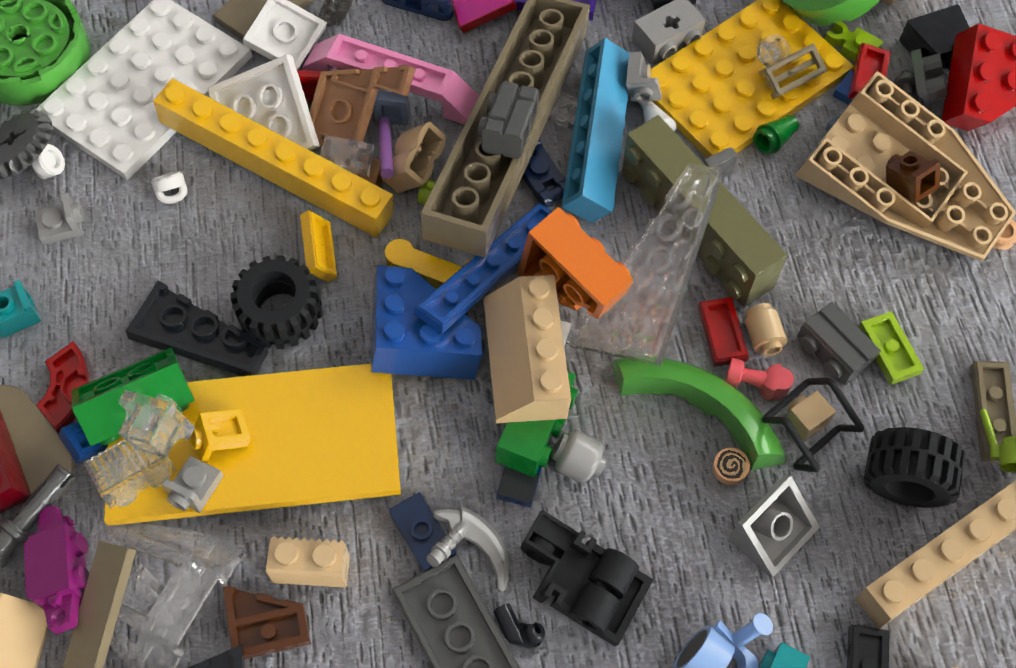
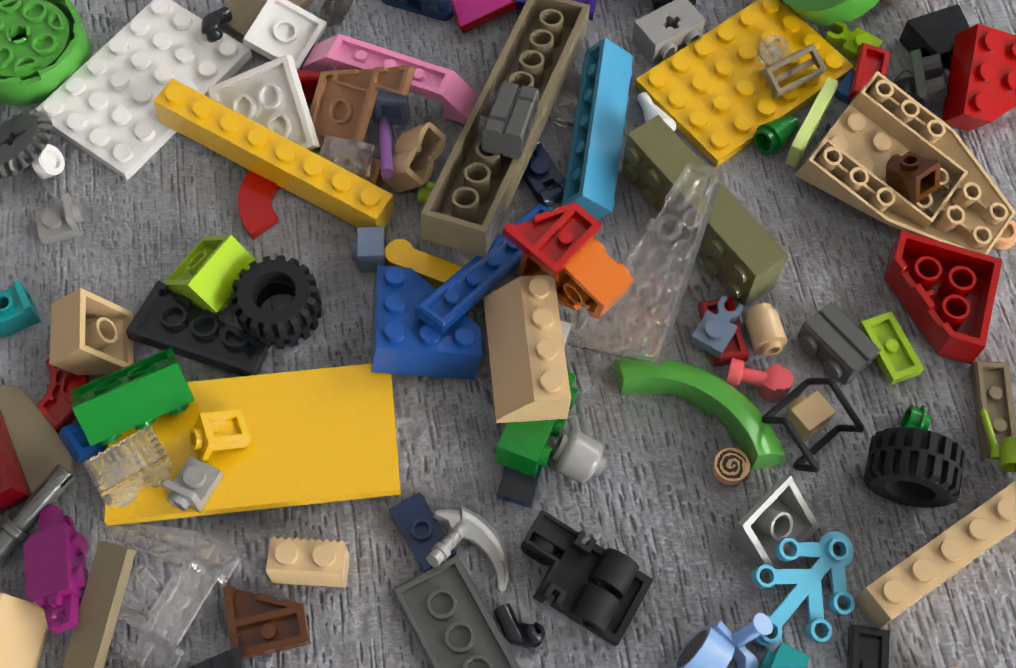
clear brick [118,390,195,458] -> none
white tile [151,171,187,204] -> none
yellow tile [300,210,337,282] -> none
light grey bracket [626,51,662,103] -> none
flat silver tile [704,147,738,180] -> none
none -> tan slope [49,288,134,375]
none -> lime slope [163,235,259,313]
none -> black arm [201,7,233,43]
none -> red tile [238,170,281,240]
none -> sand blue plate [351,226,387,273]
none -> red wing [502,202,602,278]
none -> sand blue plate [690,295,744,358]
none -> medium azure plant [751,531,855,647]
none -> yellowish green tile [785,77,838,168]
none -> red brick [884,230,1002,364]
none -> green plate [900,405,931,430]

